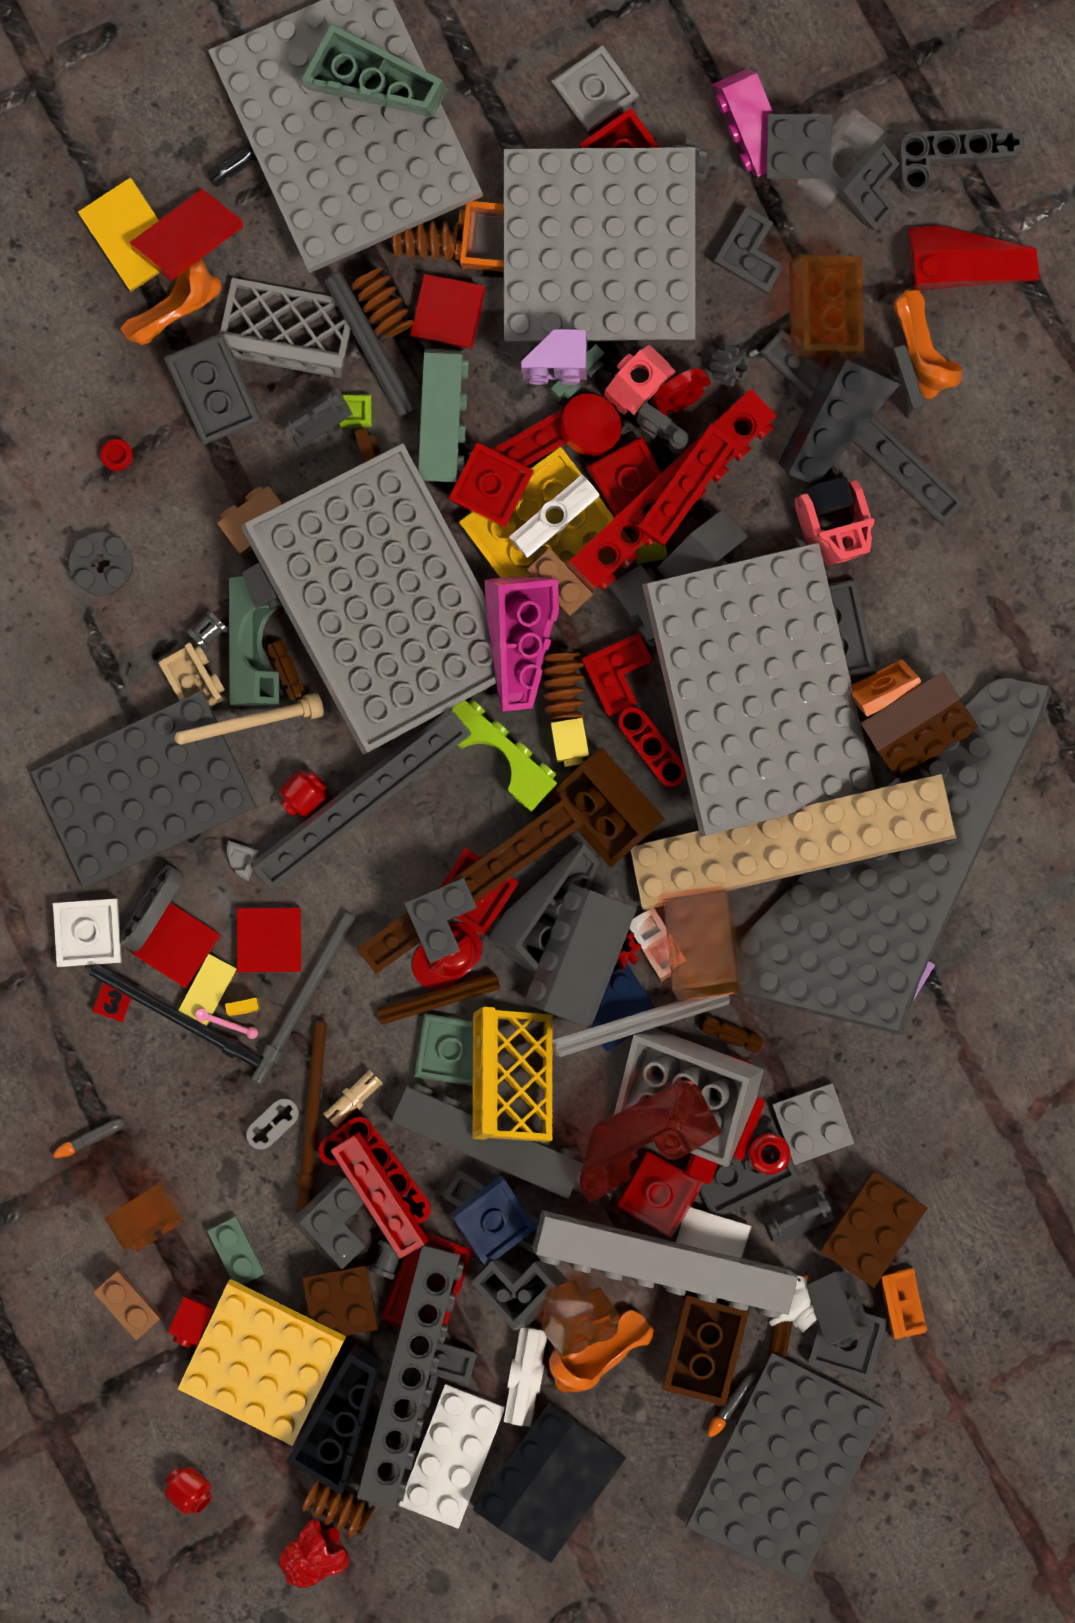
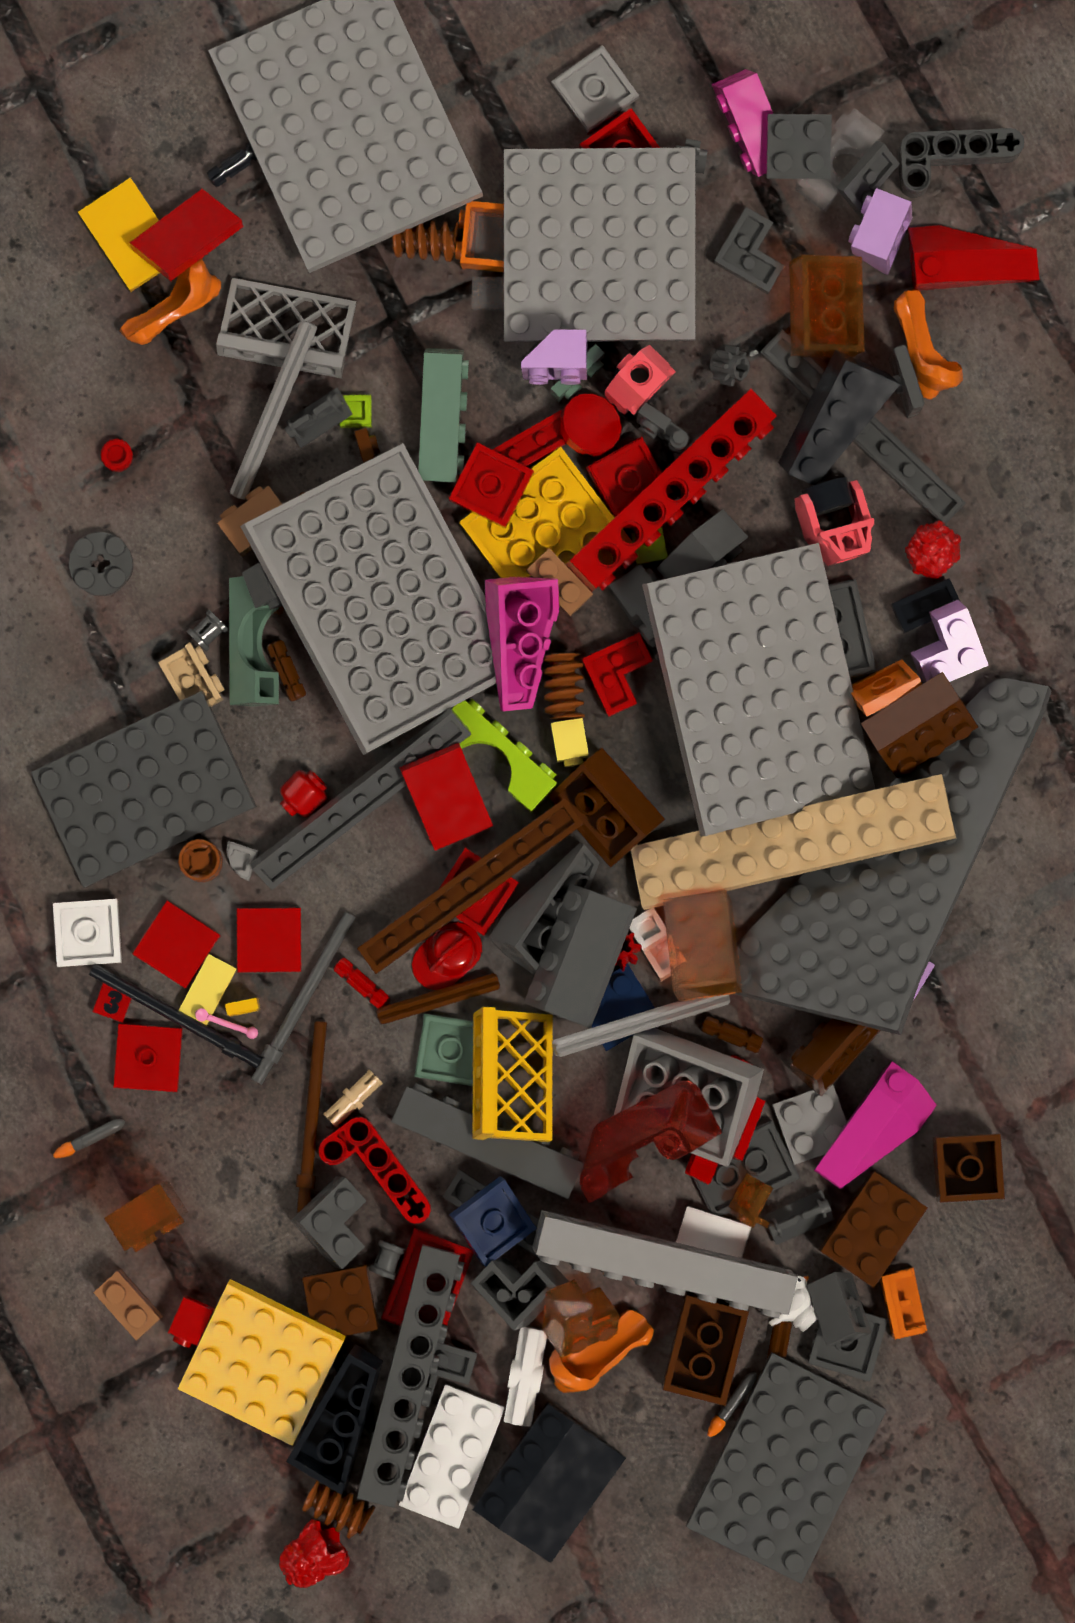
dark grey beam [120,865,183,952] -> none
dark grey tile [164,332,262,445] -> none
red head [164,1467,213,1515] -> none
tan piece [174,692,324,745] -> none
sand green plate [207,1216,265,1285] -> none
light grey beam [246,1099,299,1150] -> none
sand green wedge [301,24,448,117] -> none
dark grey axle [325,272,414,416] -> none
red plate [330,1132,429,1259] -> none
dark orange piece [351,267,414,339] -> none
dark grey brick [405,878,477,964] -> none
red tile [410,274,487,350] -> none
white piece [509,475,600,558] -> none
red tile [616,1151,703,1239] -> none
red beam [618,707,686,788] -> none
red plate [637,424,737,547] -> none
red tile [651,368,711,416] -> none
red head [748,1133,791,1175] -> none
none -> red plate [113,1024,183,1092]
none -> dark orange wheel [178,839,223,883]
none -> light grey axle [230,321,317,499]
none -> red axle [333,958,389,1008]
none -> red tile [399,742,493,851]
none -> clear orange bracket [729,1173,773,1228]
none -> reddish brown slope [790,1018,881,1097]
none -> dark pink wedge [814,1061,937,1189]
none -> lavender slope [848,188,913,275]
none -> black plate [891,578,960,634]
none -> red hair [905,520,961,579]
none -> brick [911,600,988,684]
none -> reddish brown brick [932,1133,1005,1203]

